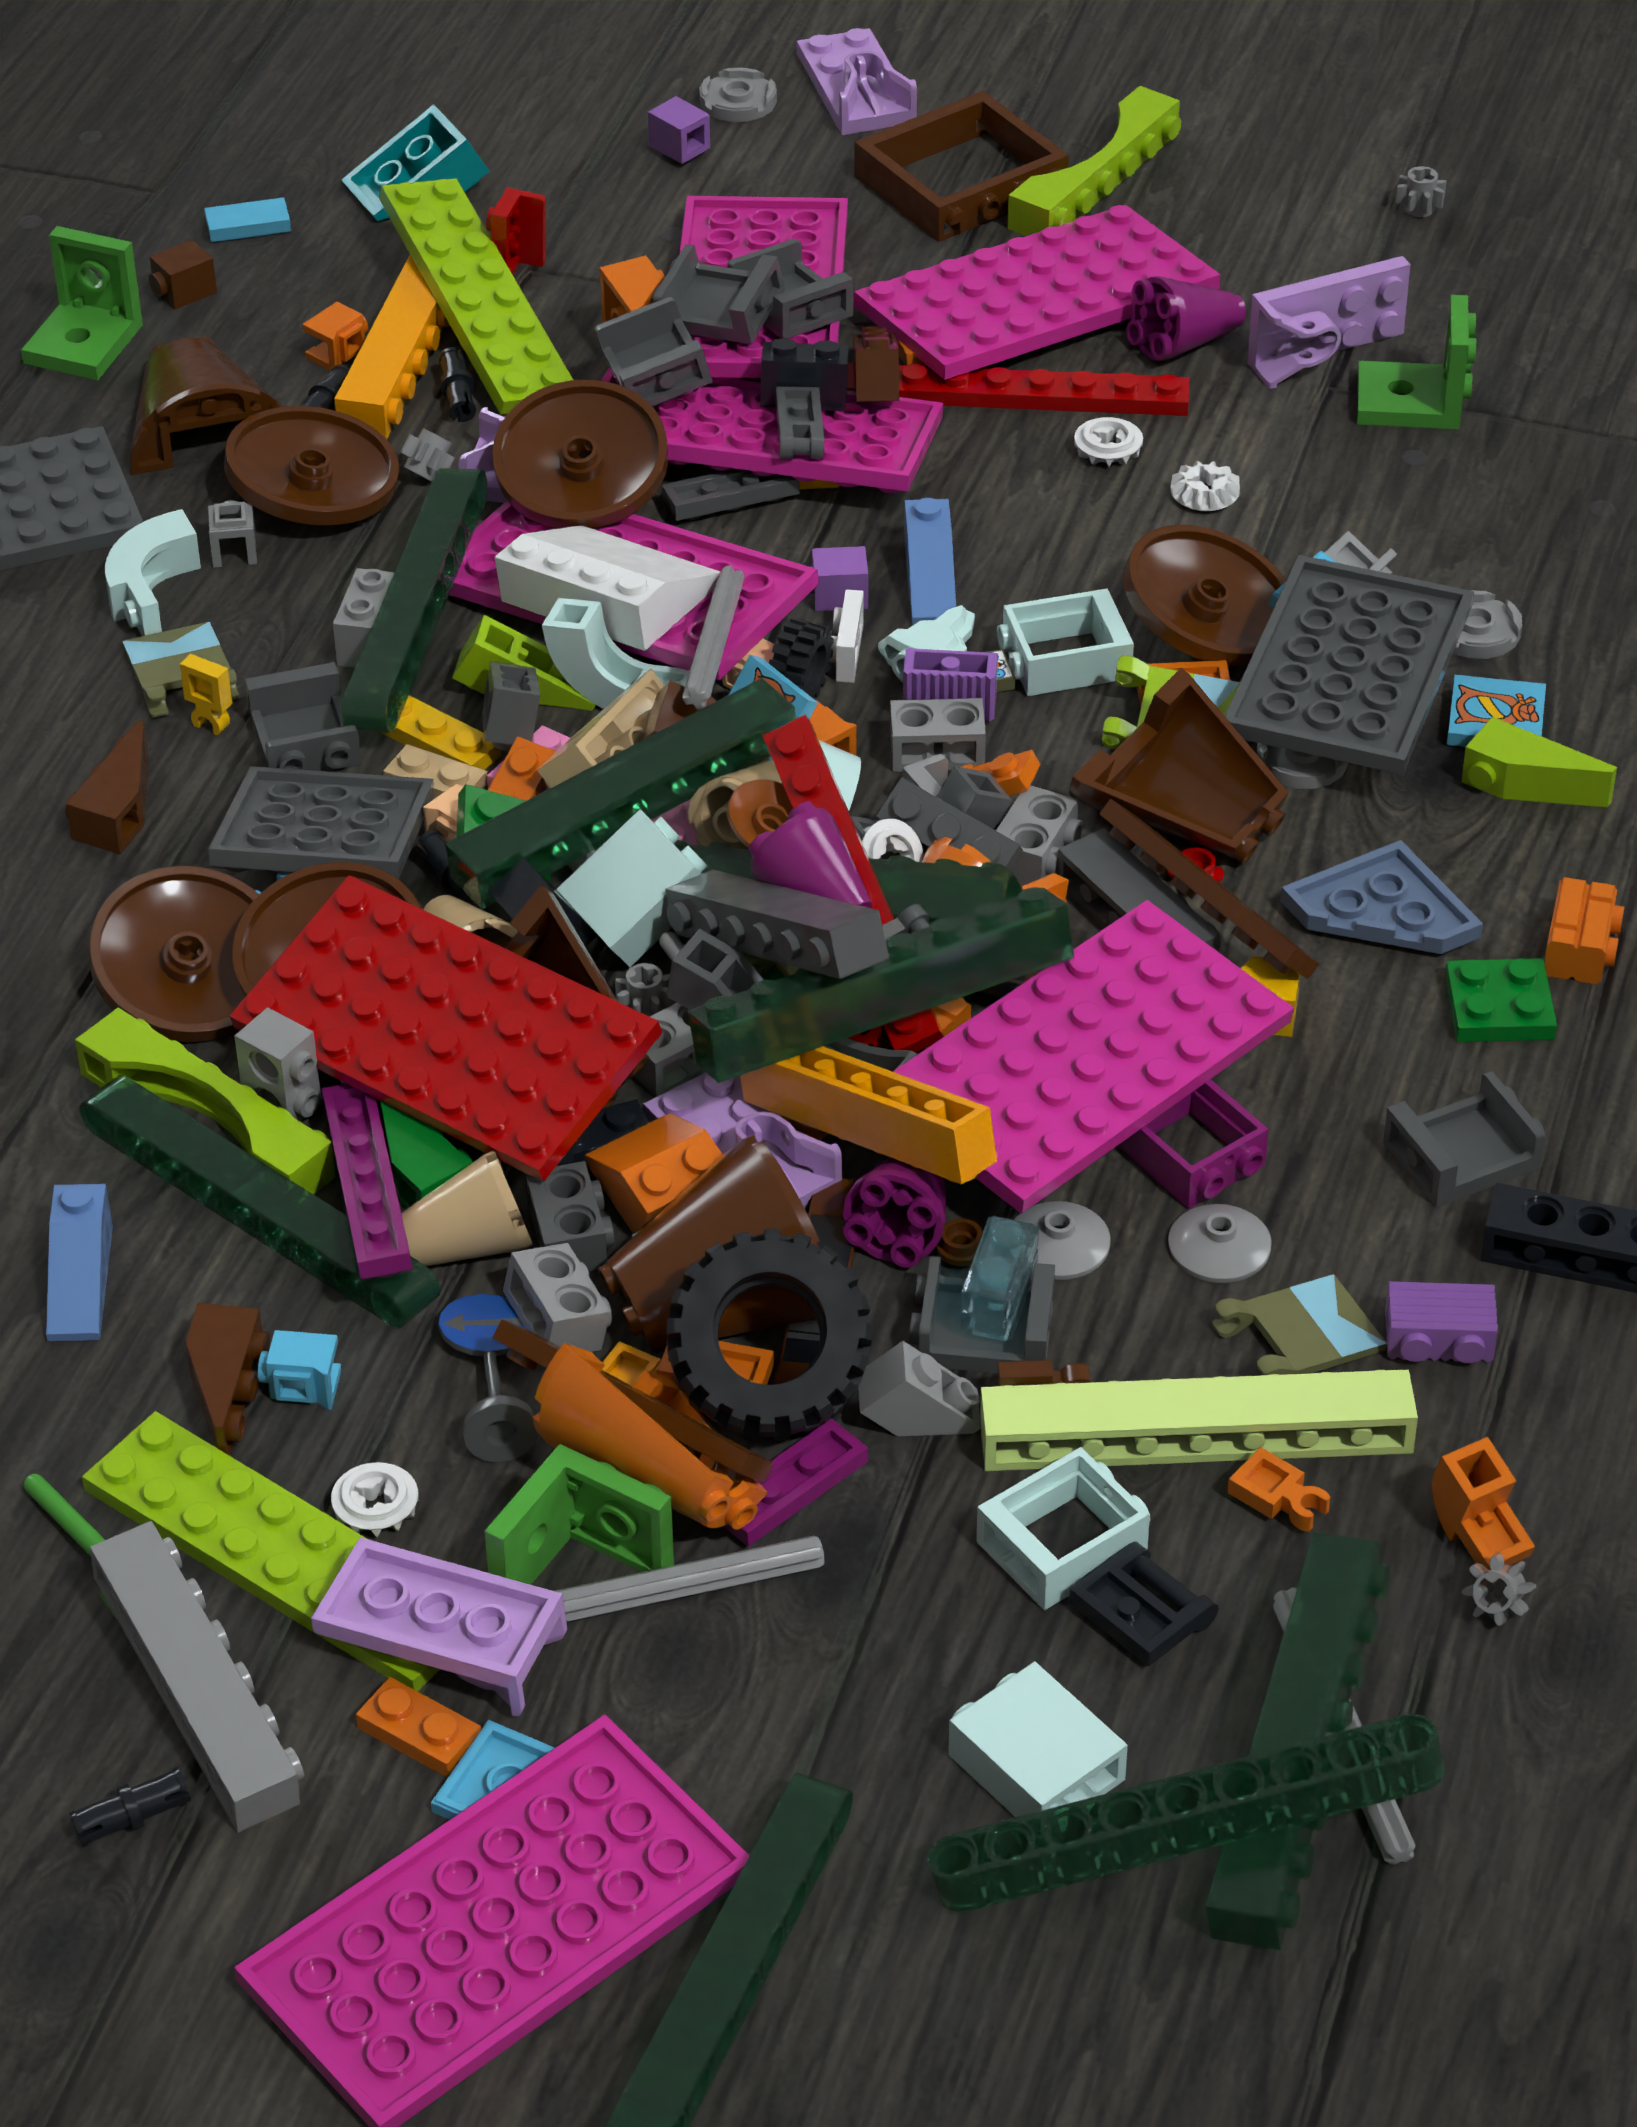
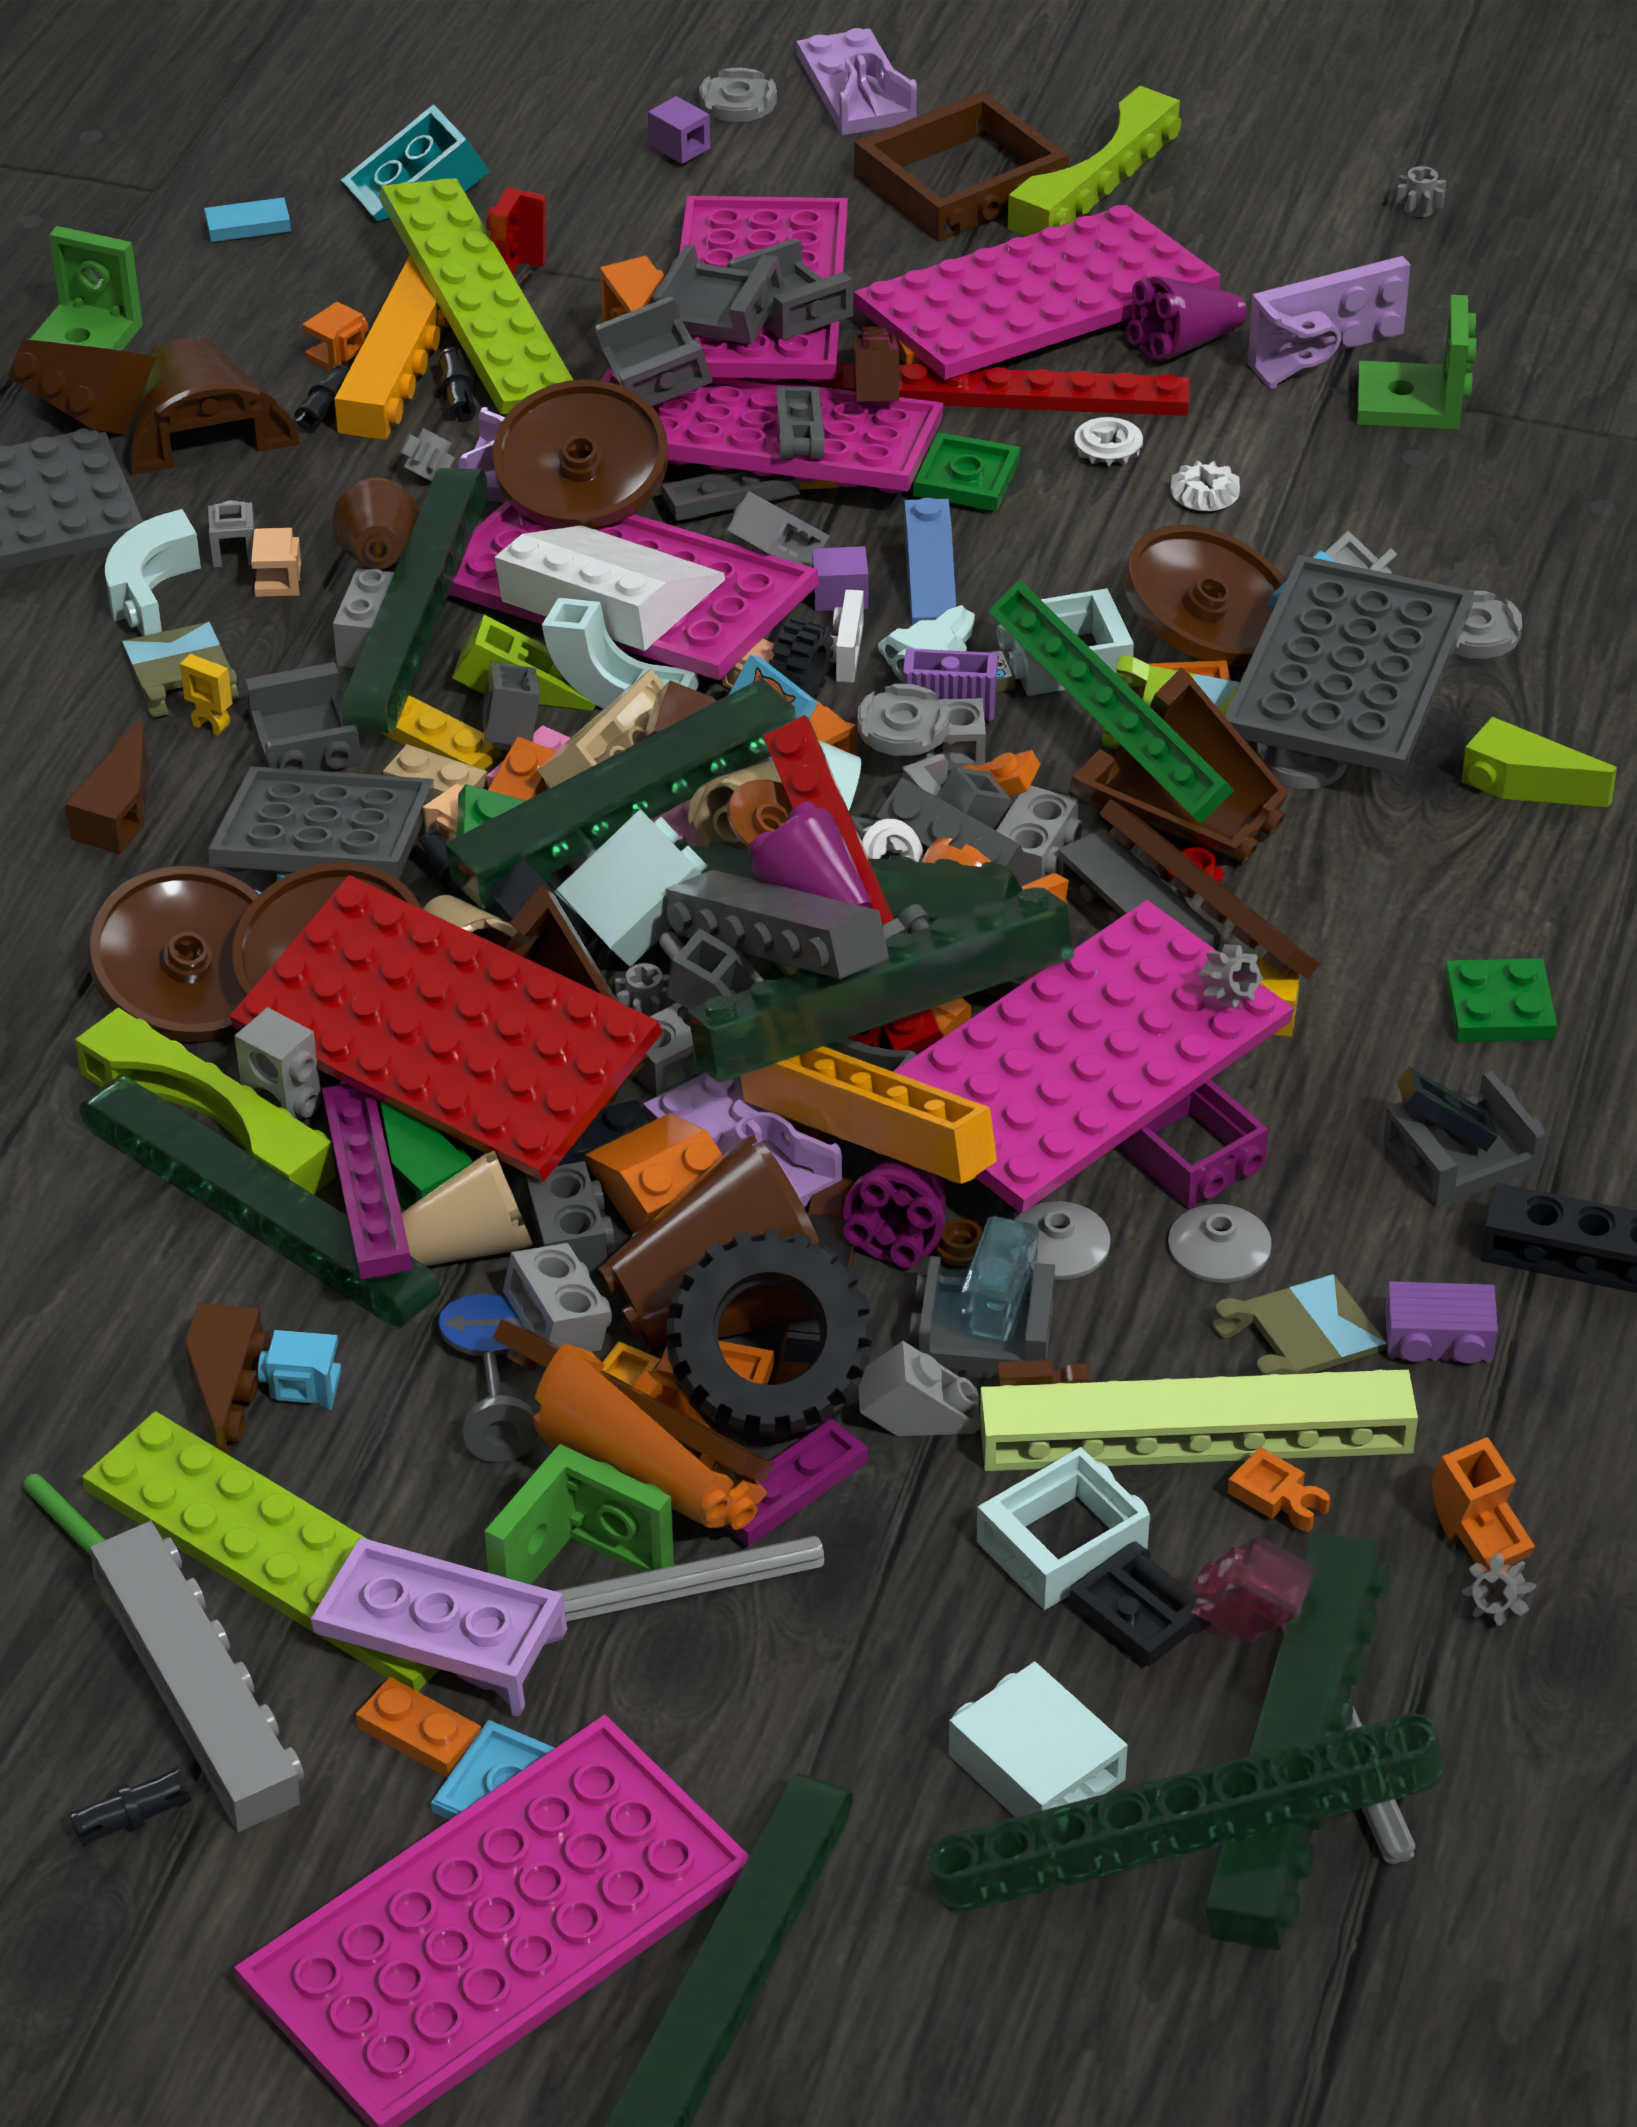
medium blue slope [46,1184,113,1341] -> none
reddish brown brick [149,240,217,309] -> none
reddish brown dish [224,406,399,525] -> none
white gear [331,1462,419,1537] -> none
light grey axle [682,565,745,709] -> none
black brick [760,339,849,411] -> none
sand blue plate [1280,840,1483,954] -> none
medium azure tile [1447,675,1546,747] -> none
orange brick [1544,877,1624,984] -> none
none -> reddish brown wedge [8,338,156,435]
none -> light nougat window [251,528,301,597]
none -> reddish brown cone [332,477,421,569]
none -> light grey brick [727,491,829,567]
none -> light grey tile [858,684,949,756]
none -> green plate [913,432,1021,511]
none -> green plate [988,579,1235,824]
none -> clear pink brick [1192,1536,1315,1643]
none -> light grey gear [1198,944,1263,1008]
none -> black plate [1397,1066,1499,1152]

